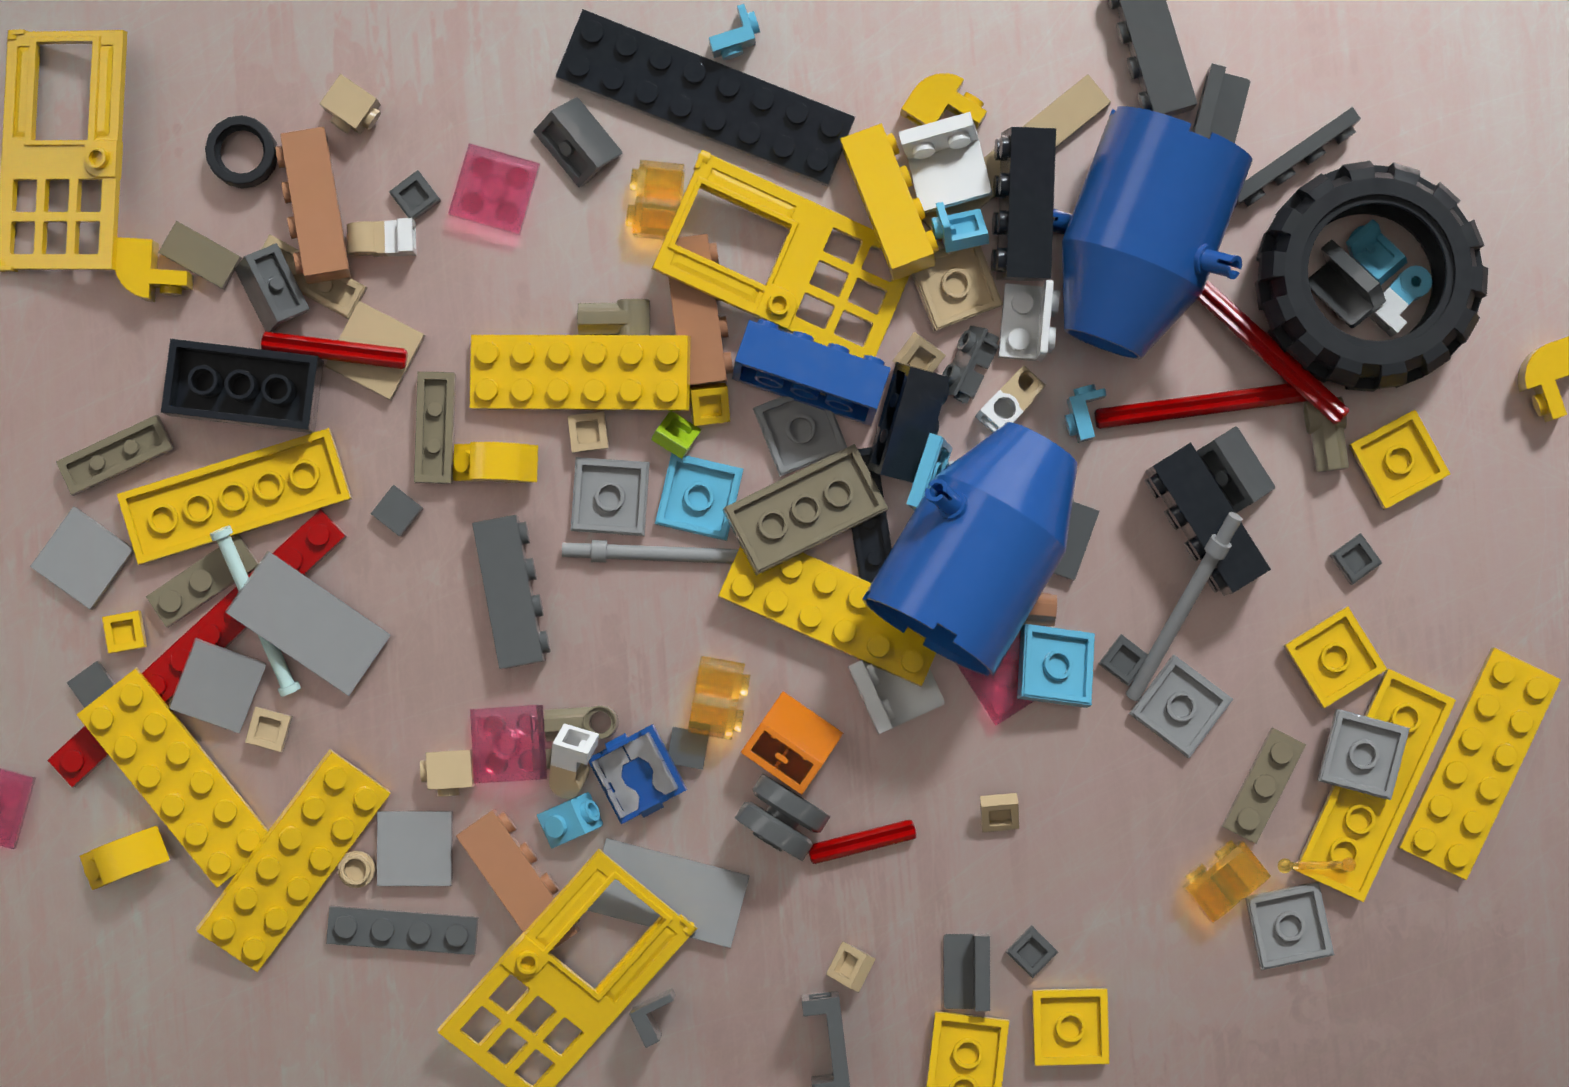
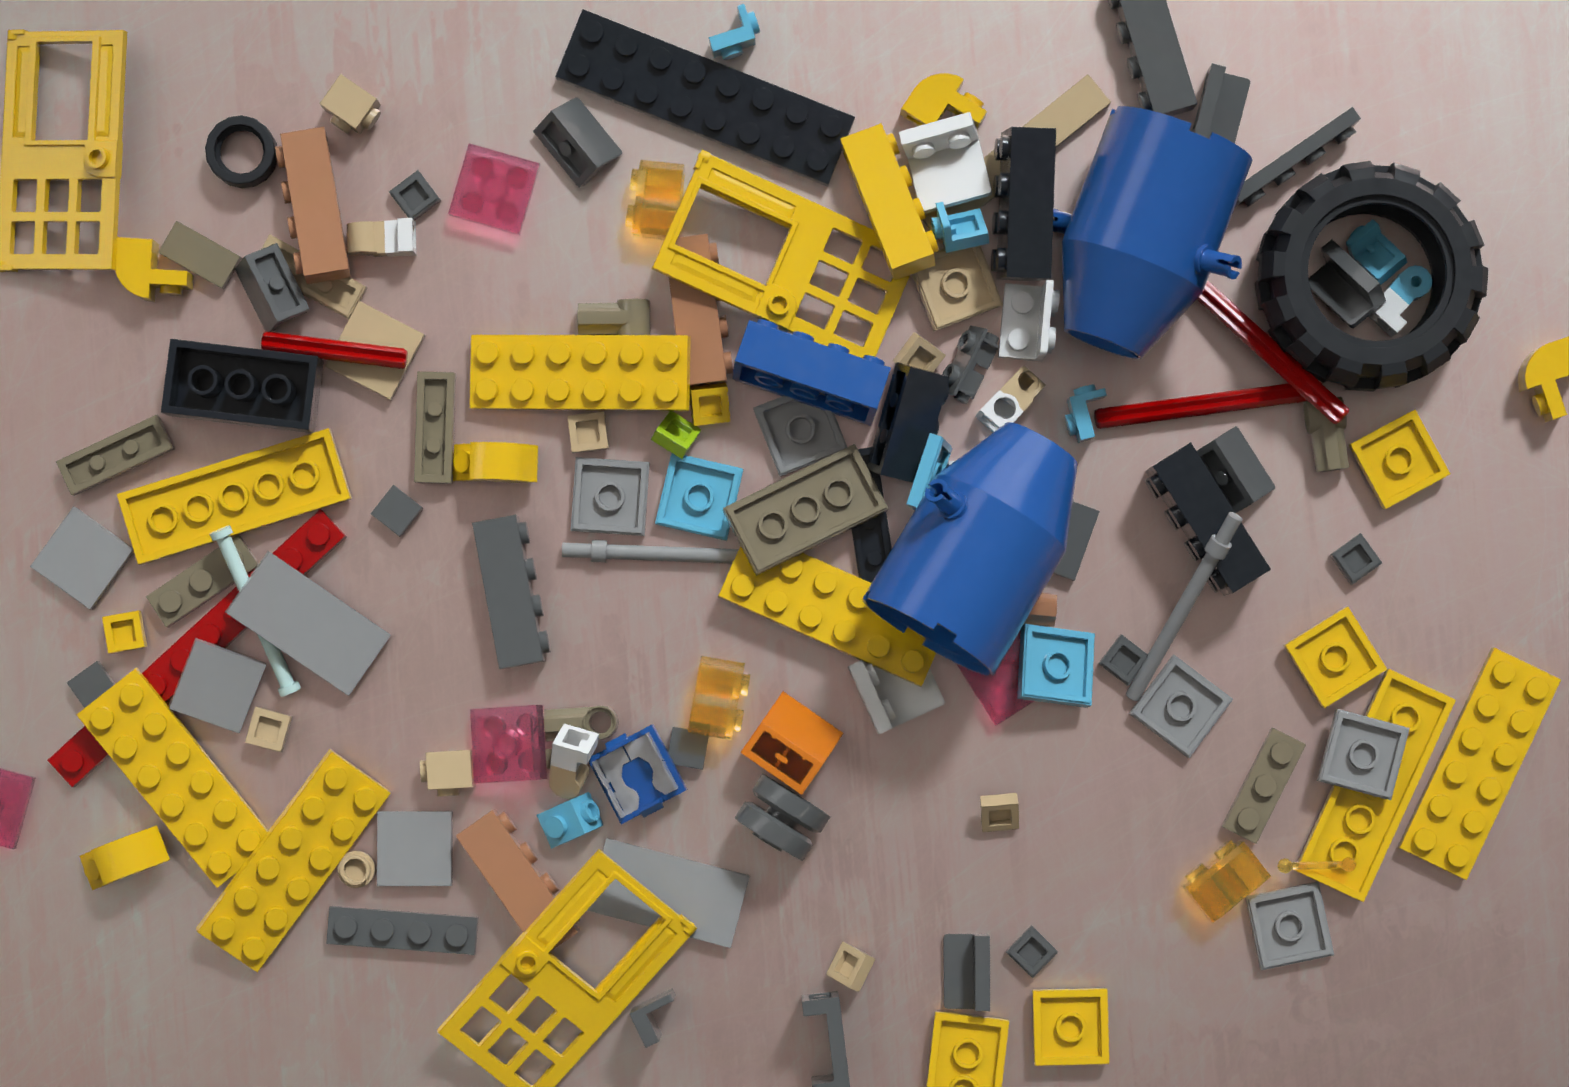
red axle [808,820,917,864] -> none

